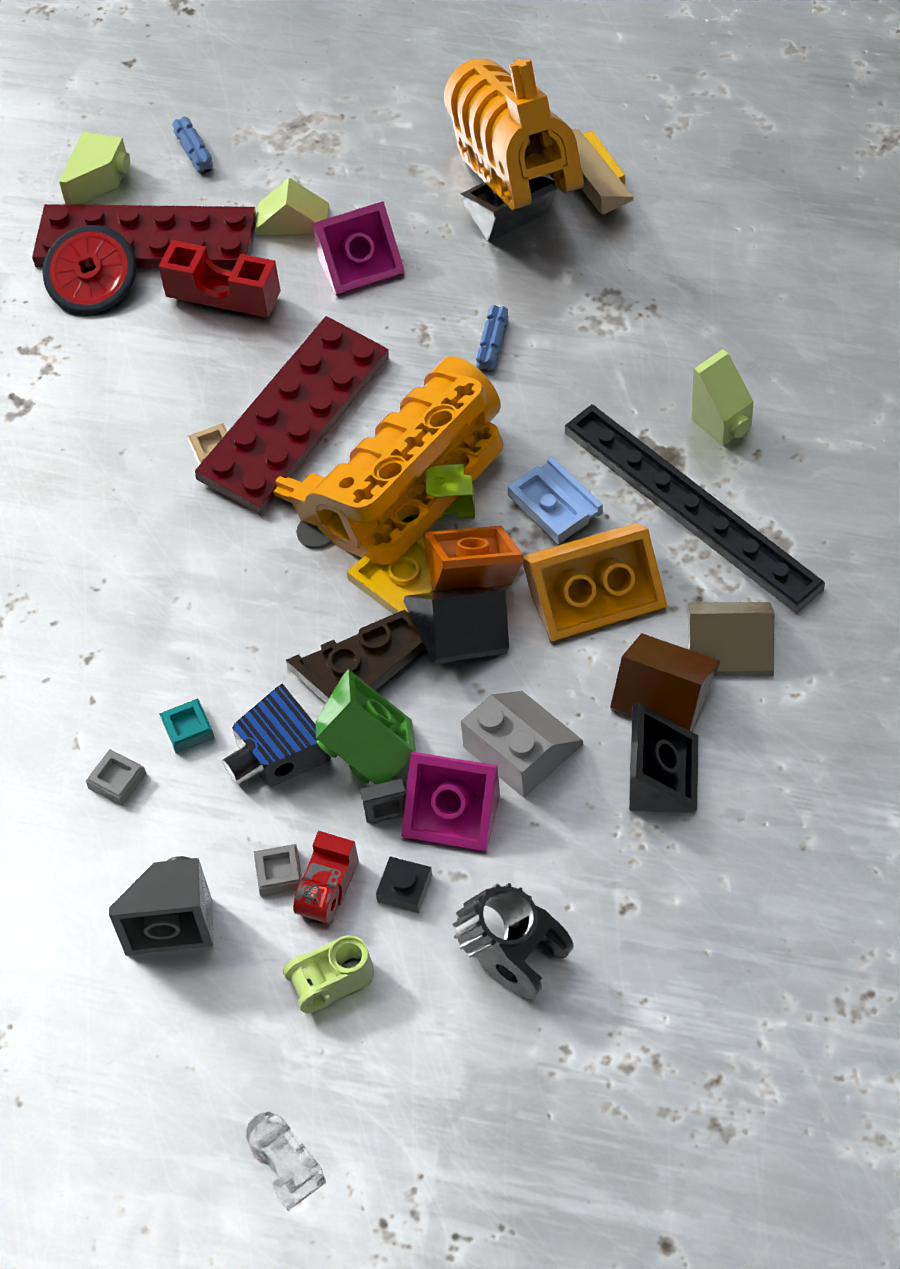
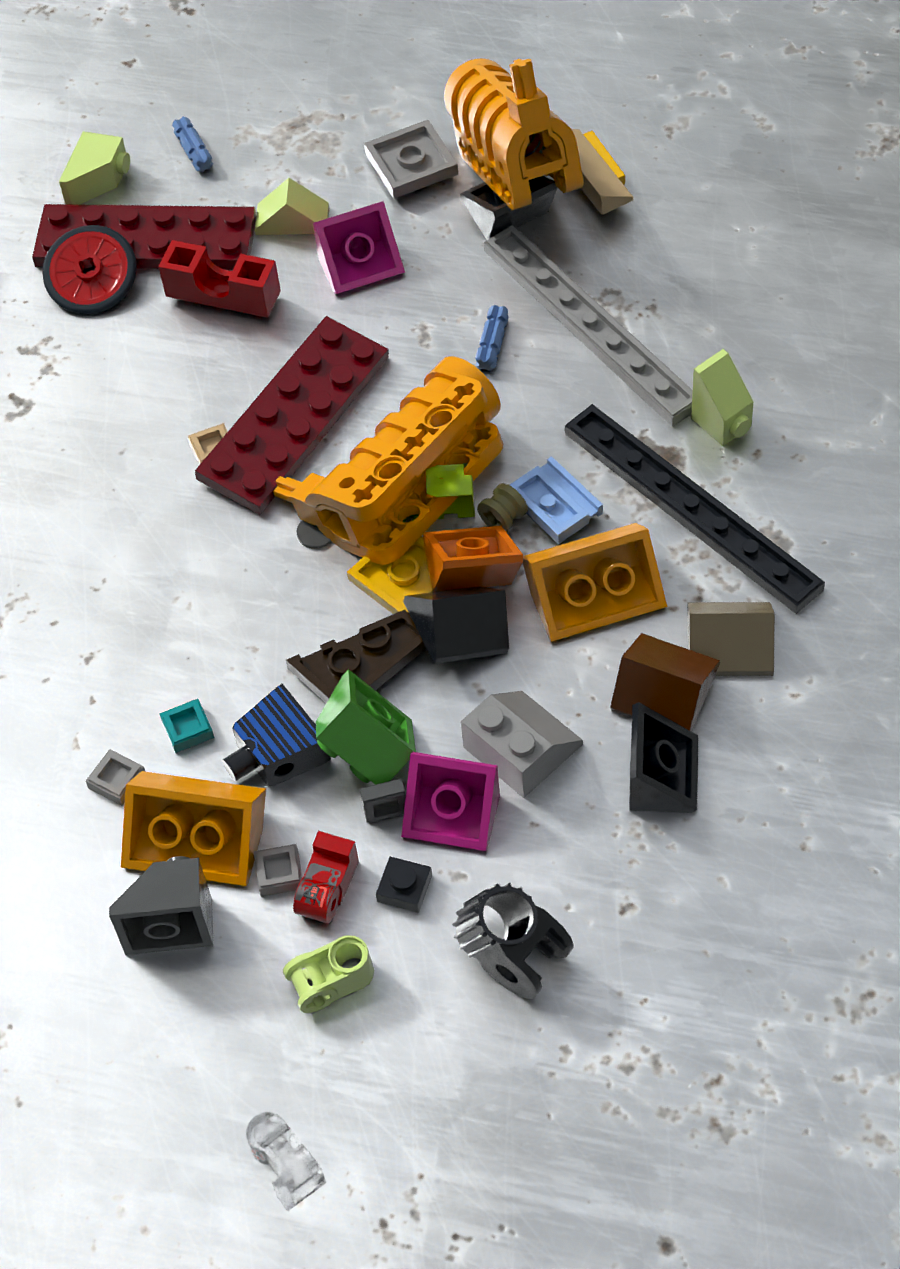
none -> light orange slope [121,771,266,886]
none -> light grey plate [364,119,458,198]
none -> olive wheel [477,483,528,532]
none -> light grey tile [484,225,693,427]

